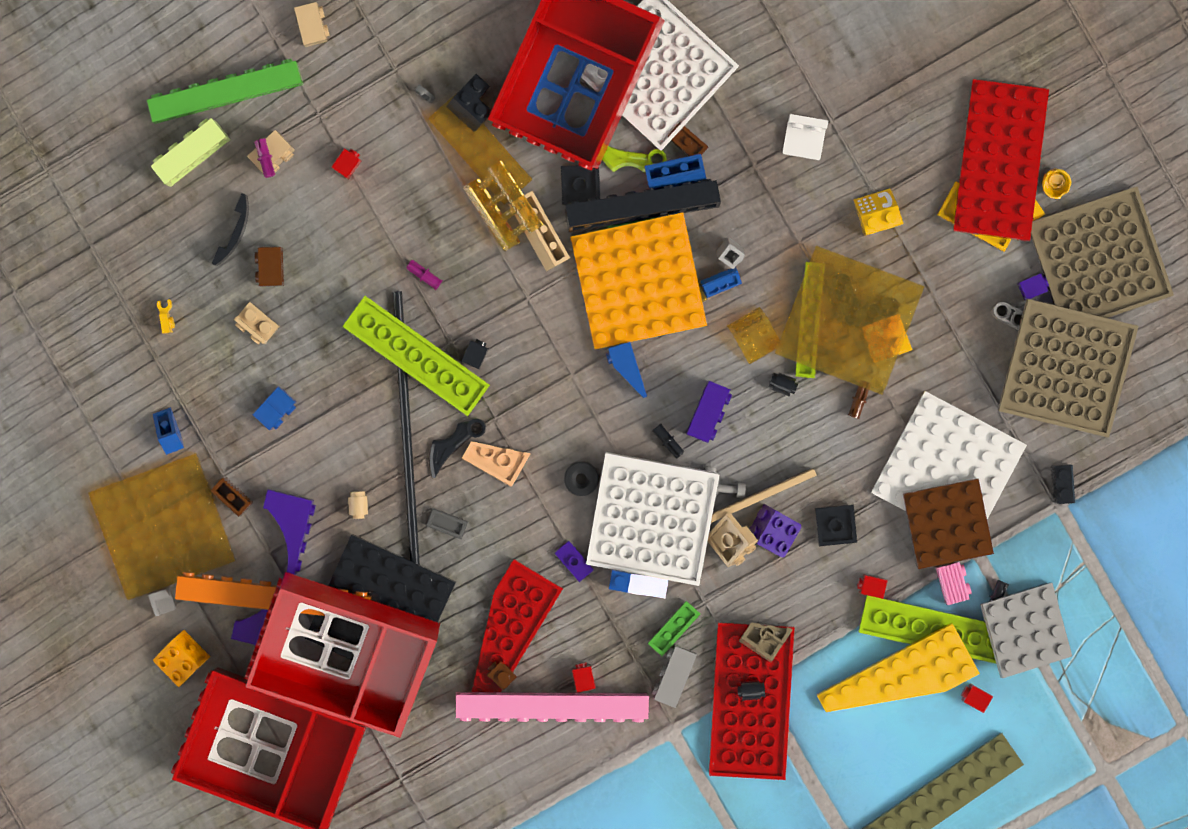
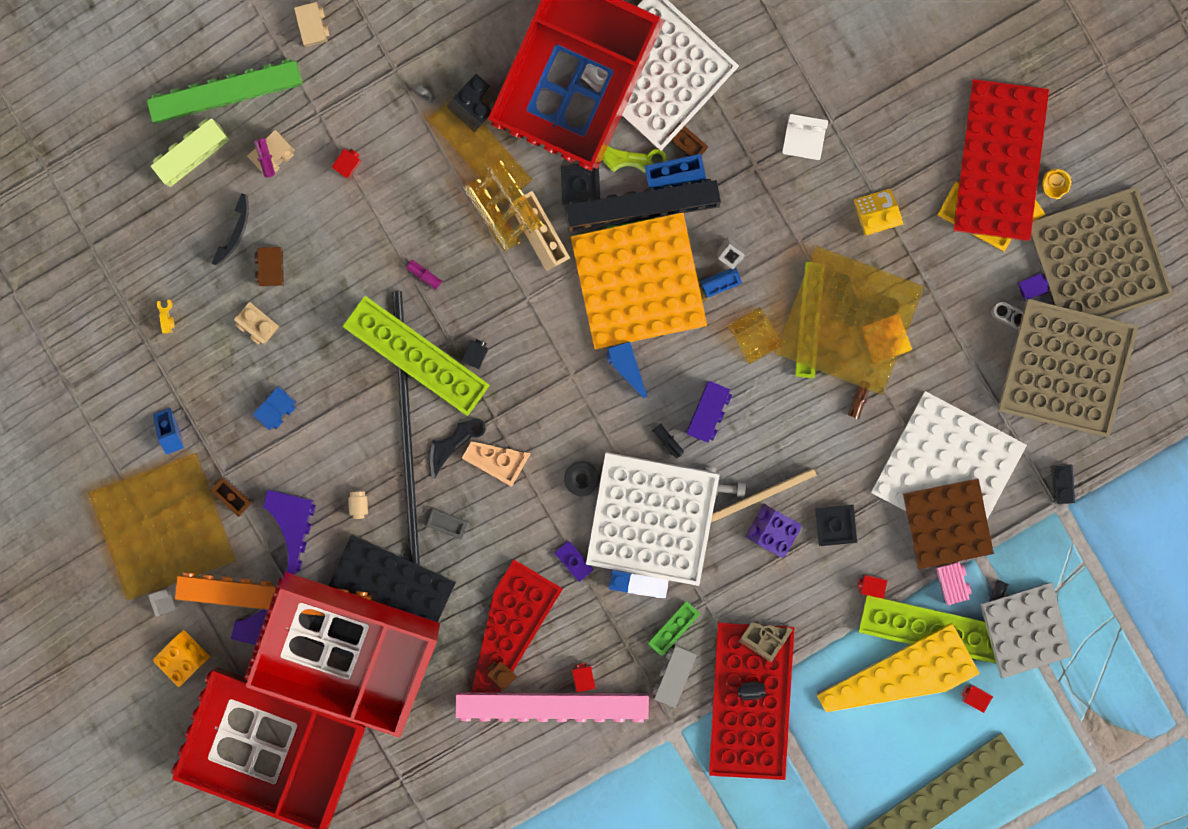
tan plate [708,513,758,567] -> none
black brick [769,373,798,397] -> none

